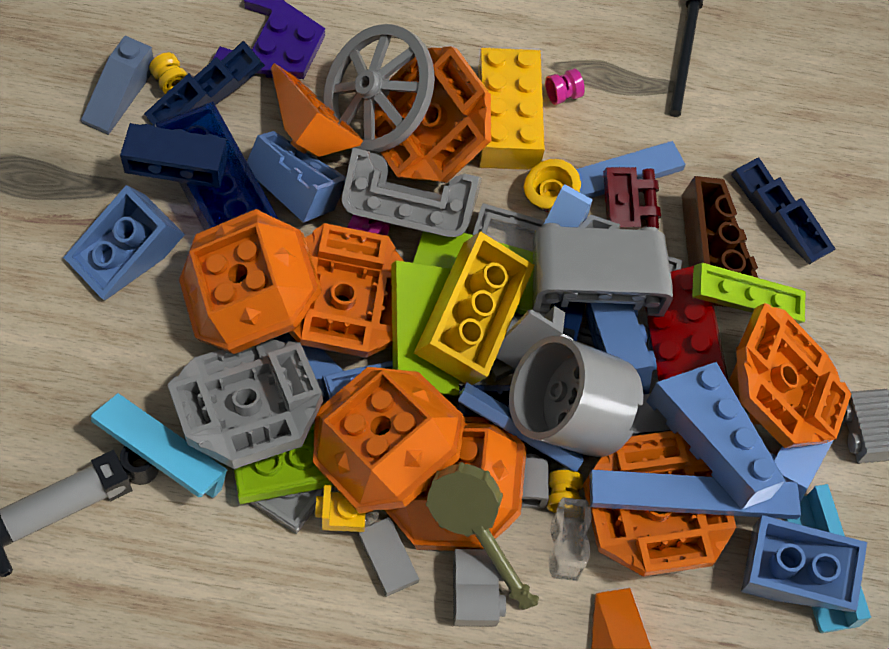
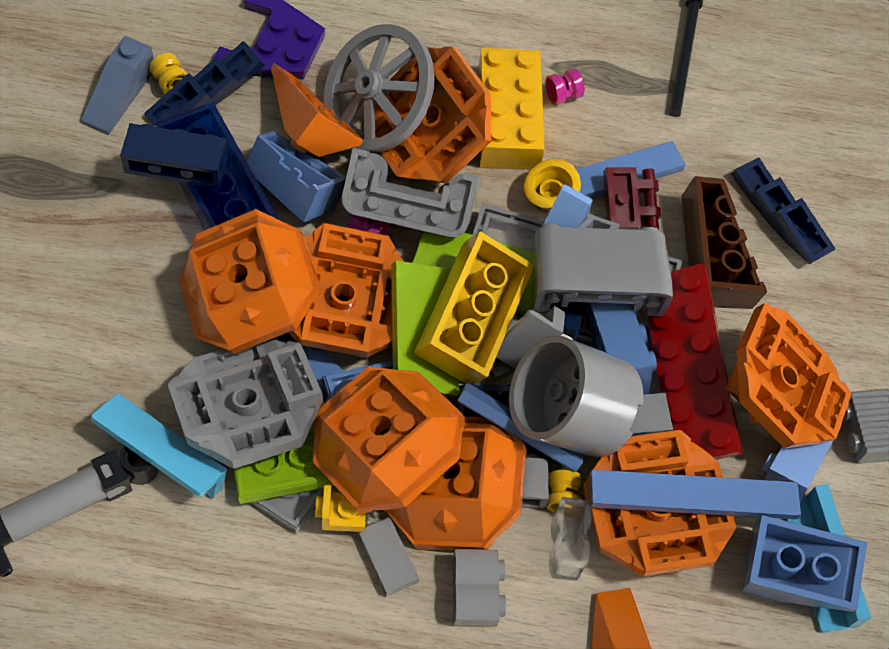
medium blue slope [63,185,185,300] -> none
olive piece [426,462,539,610] -> none
medium blue wedge [646,362,786,509] -> none
lime plate [692,263,806,324] -> none

